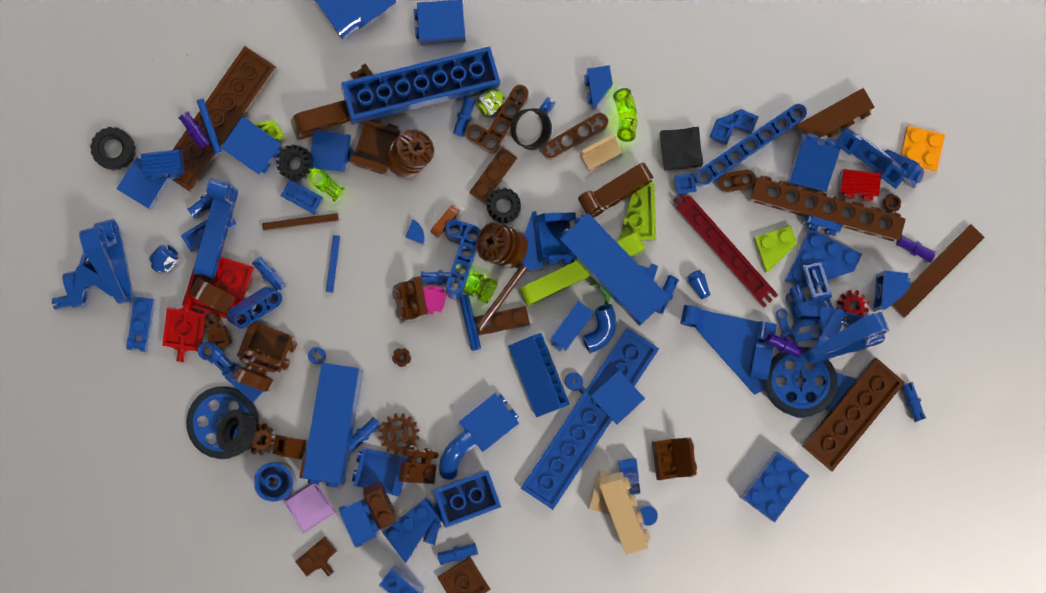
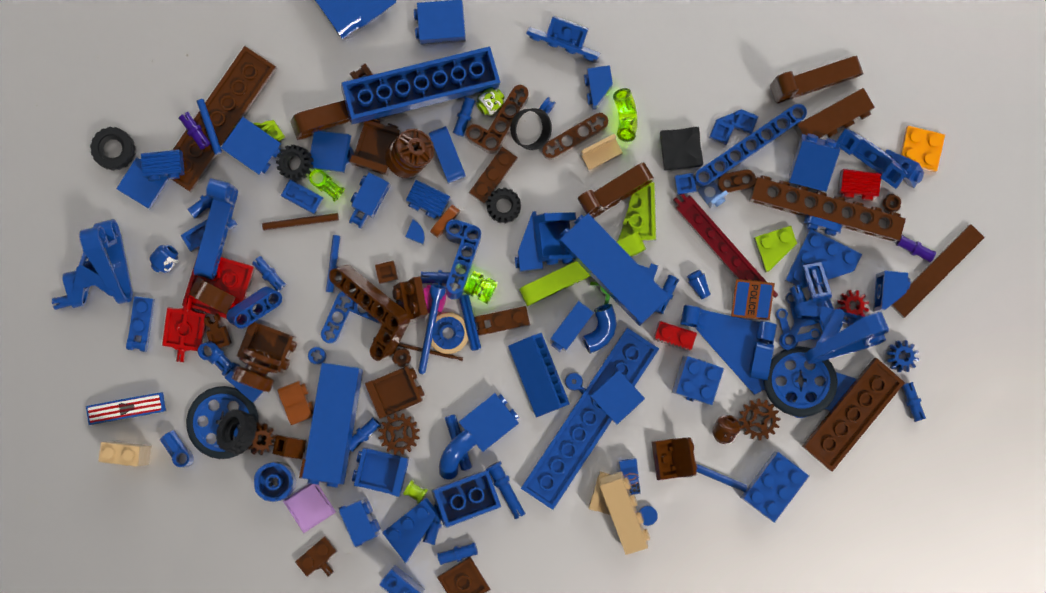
reddish brown brick [363,481,397,529] -> none
reddish brown plate [399,447,439,484] -> none
reddish brown wheel [476,222,528,268] -> none
reddish brown bar [476,264,528,330] -> none
dark purple pin [765,332,804,358] -> none
none -> slope [86,392,166,425]
none -> tan brick [98,441,152,467]
none -> blue piece [159,430,194,467]
none -> dark orange brick [277,381,314,425]
none -> blue beam [321,292,381,344]
none -> reddish brown beam [329,265,410,361]
none -> blue brick [349,172,391,229]
none -> reddish brown panel [365,365,425,419]
none -> reddish brown piece [373,337,463,361]
none -> reddish brown plate [375,261,398,284]
none -> lime bush [403,480,428,504]
none -> blue brick [406,180,451,220]
none -> blue piece [418,284,446,374]
none -> blue beam [429,126,466,184]
none -> blue wheel [431,312,468,354]
none -> blue axle [445,414,472,471]
none -> blue pin [486,461,526,519]
none -> blue bracket [526,16,600,61]
none -> red brick [653,321,697,351]
none -> blue brick [671,356,724,405]
none -> blue bar [696,464,747,492]
none -> light blue bracket [697,182,728,208]
none -> reddish brown head [712,415,741,444]
none -> piece [731,279,775,320]
none -> reddish brown gear [737,398,781,440]
none -> reddish brown beam [770,56,864,104]
none -> blue gear [886,340,919,373]

